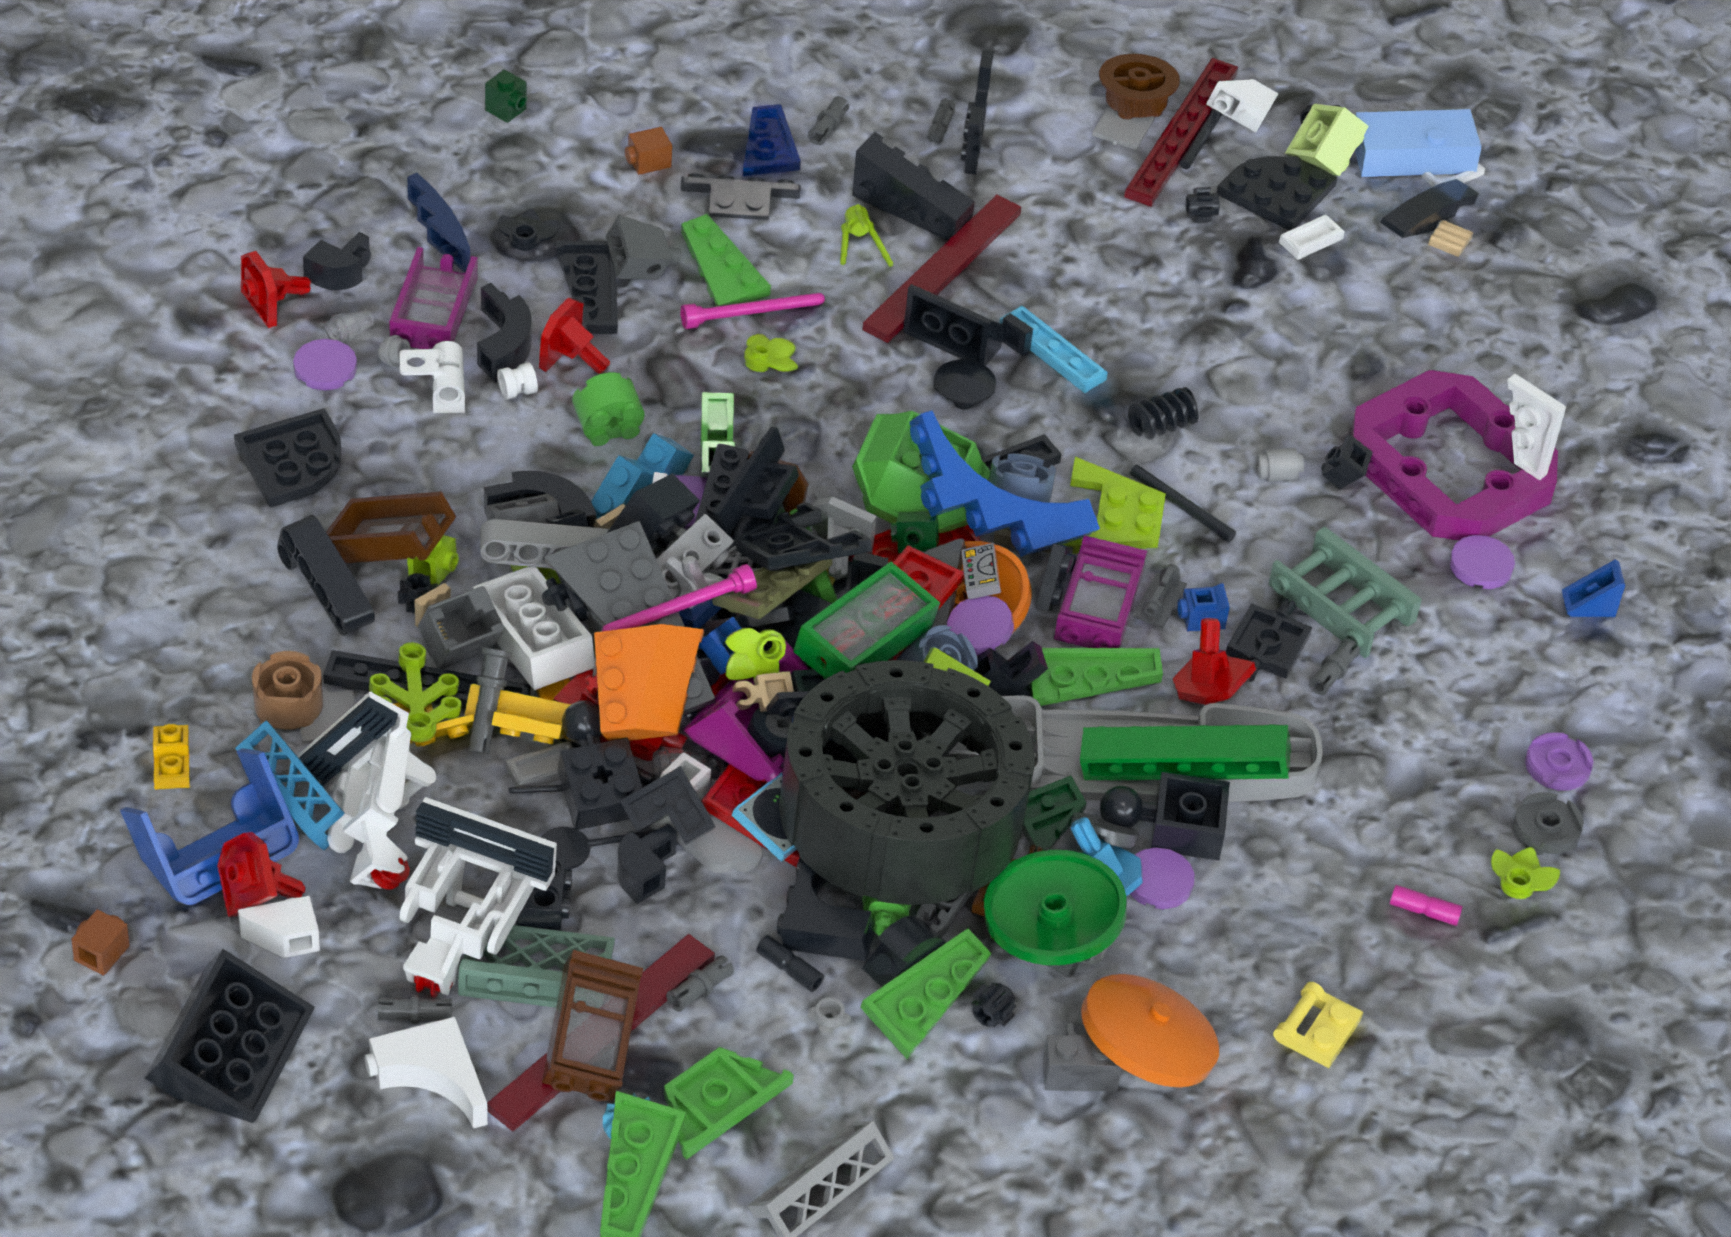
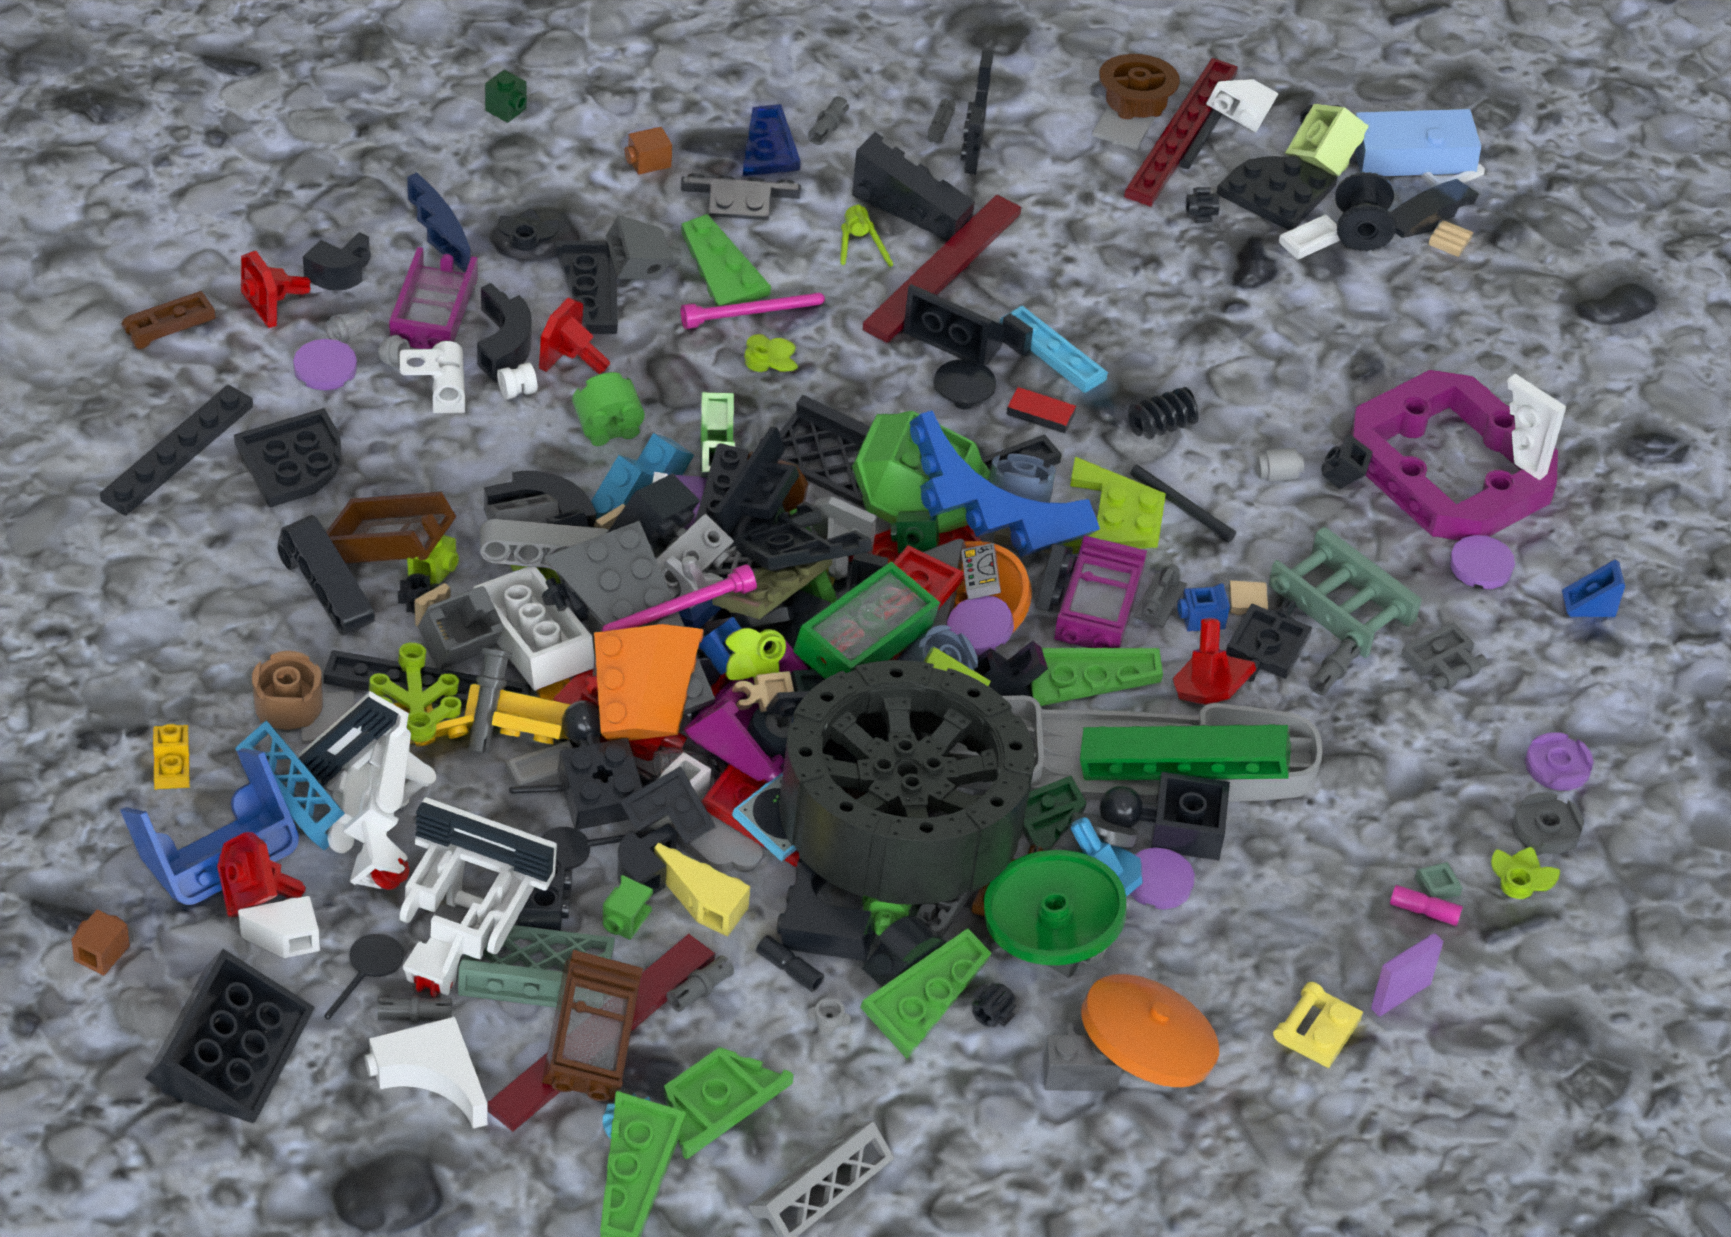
none -> black plate [100,384,253,516]
none -> reddish brown plate [121,291,216,349]
none -> black piece [324,934,404,1020]
none -> bright green window [602,875,653,940]
none -> light yellow slope [654,843,750,937]
none -> black fence [779,395,870,508]
none -> red tile [1006,387,1076,433]
none -> tan piece [1229,580,1268,616]
none -> black hose [1335,172,1396,252]
none -> medium lavender tile [1371,933,1444,1017]
none -> dark grey plate [1401,622,1488,691]
none -> sand green tile [1415,862,1463,900]

